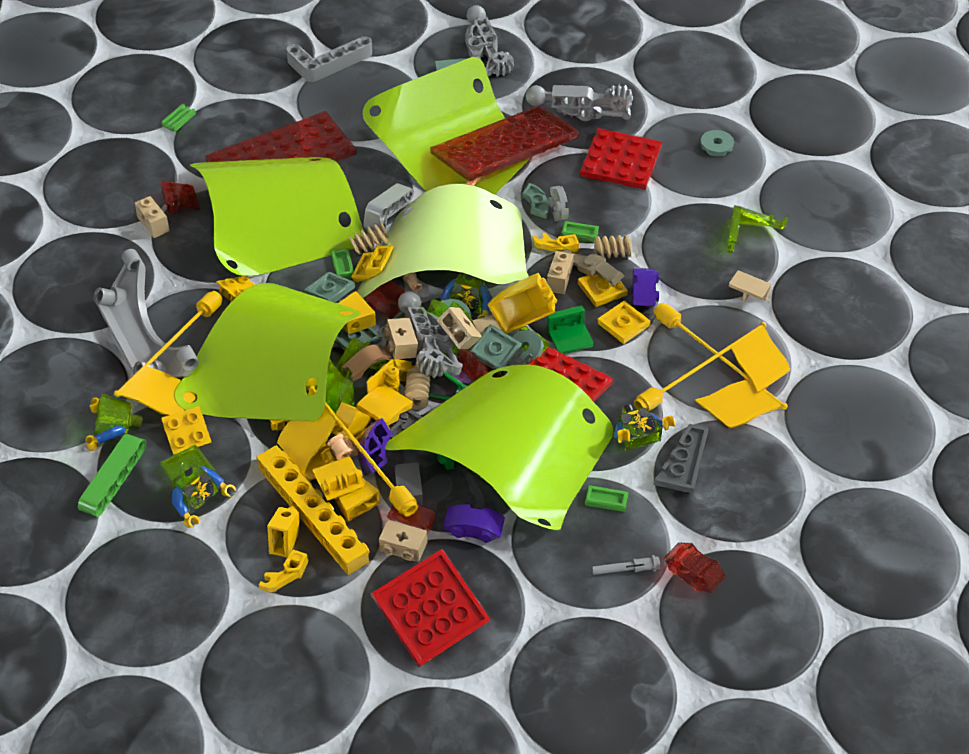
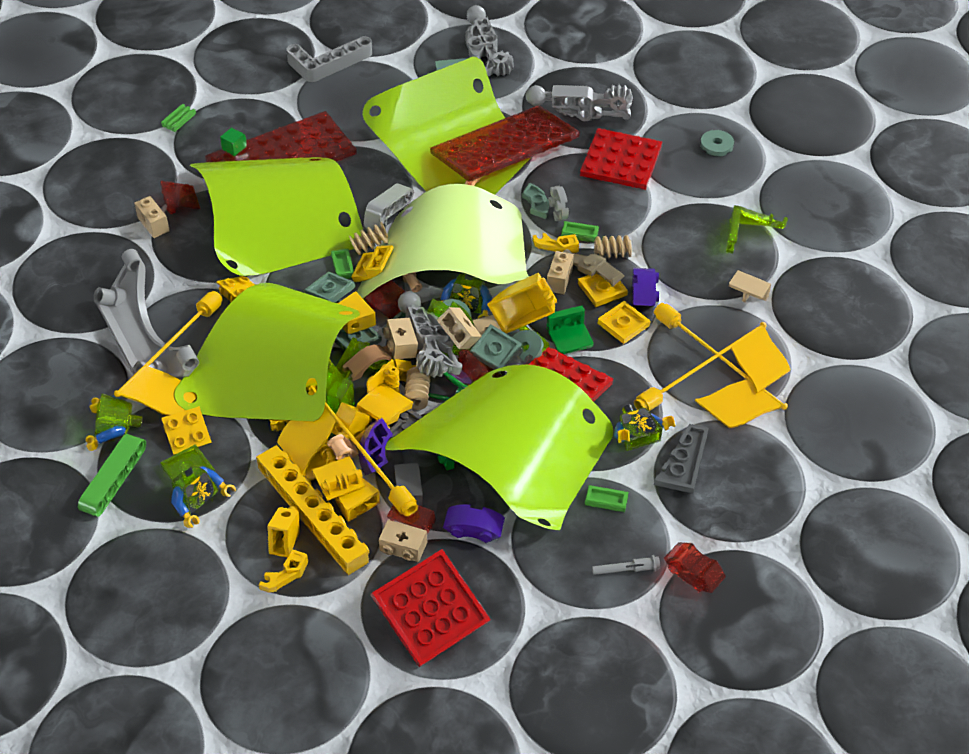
none -> green piece [220,128,247,156]

